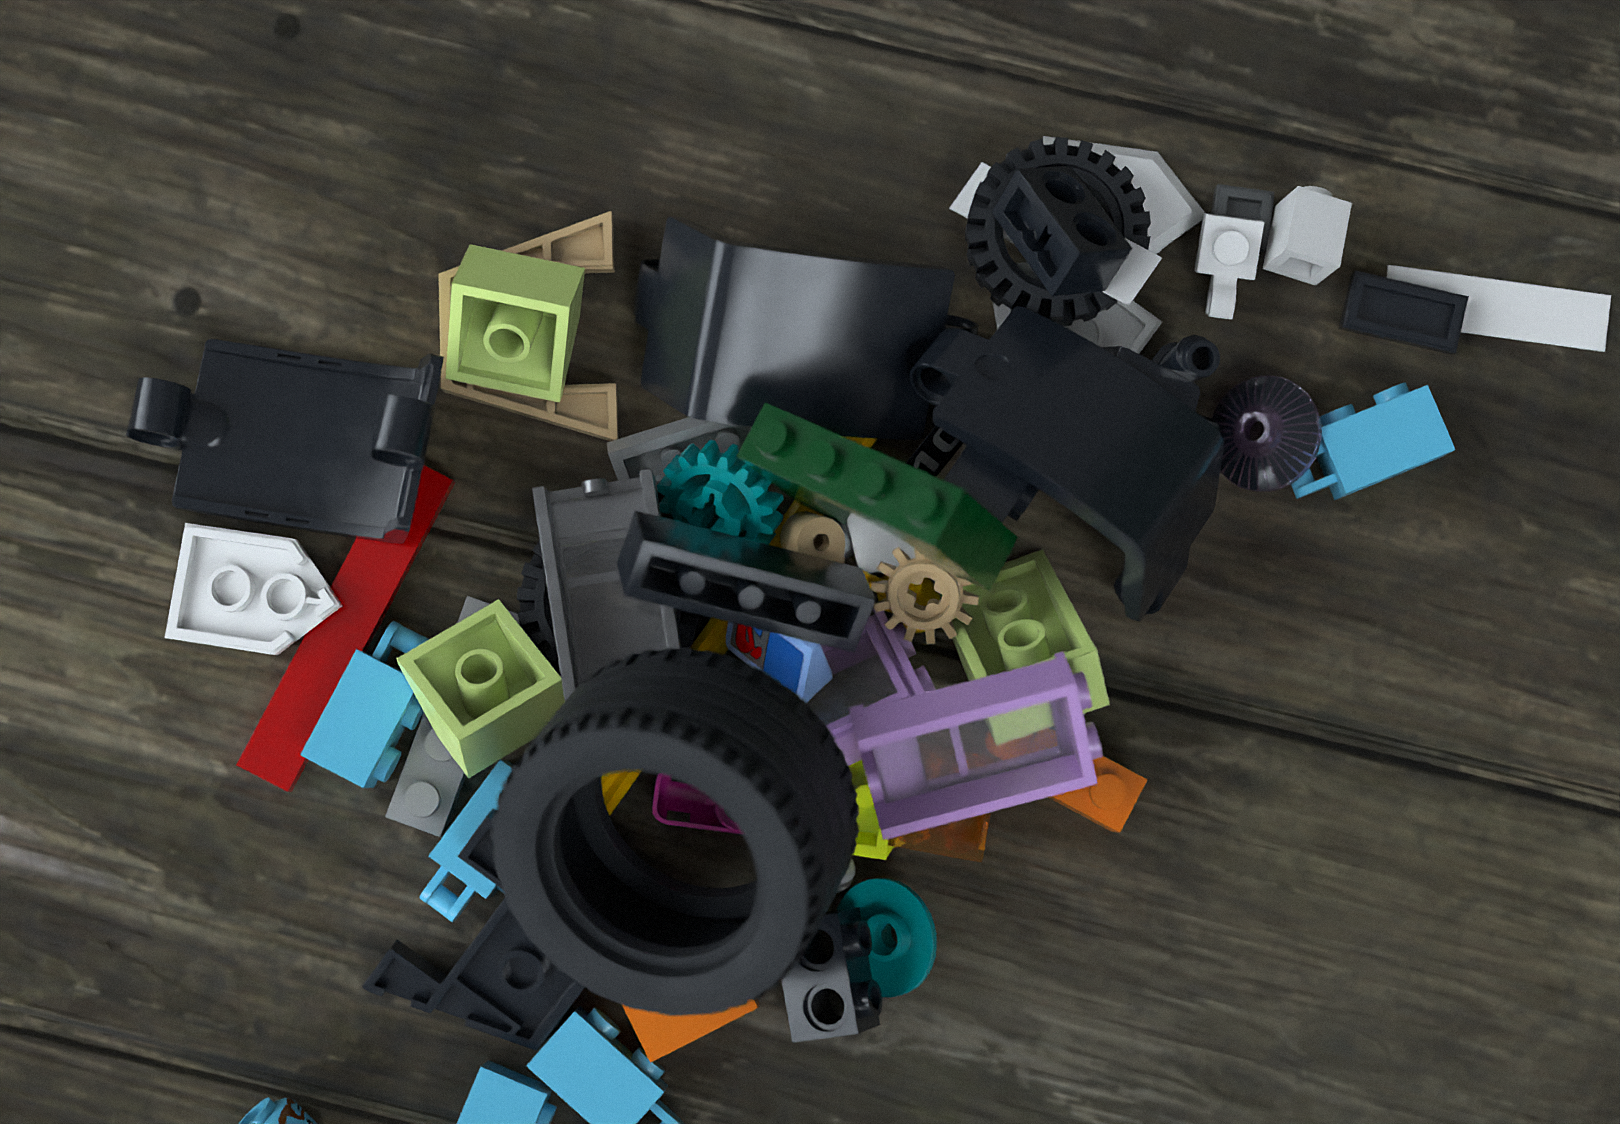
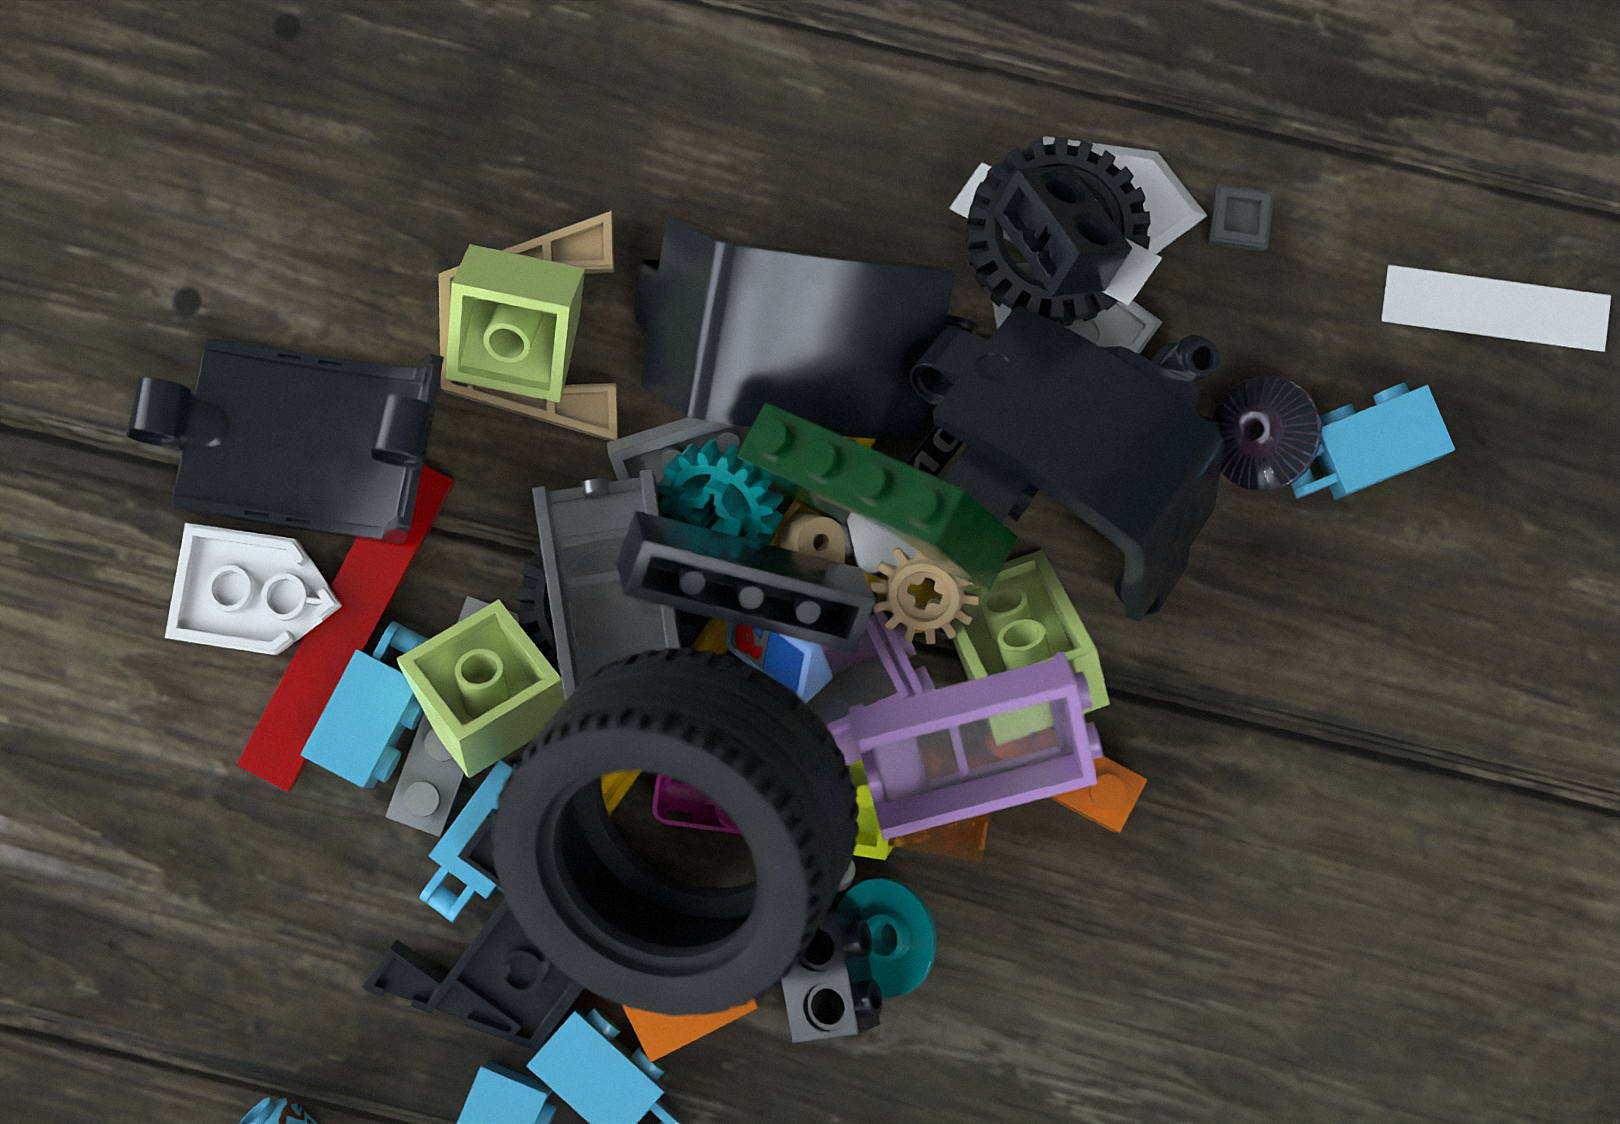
white plate [1195,213,1264,320] -> none
white brick [1263,186,1352,286] -> none
black tile [1339,271,1469,355] -> none

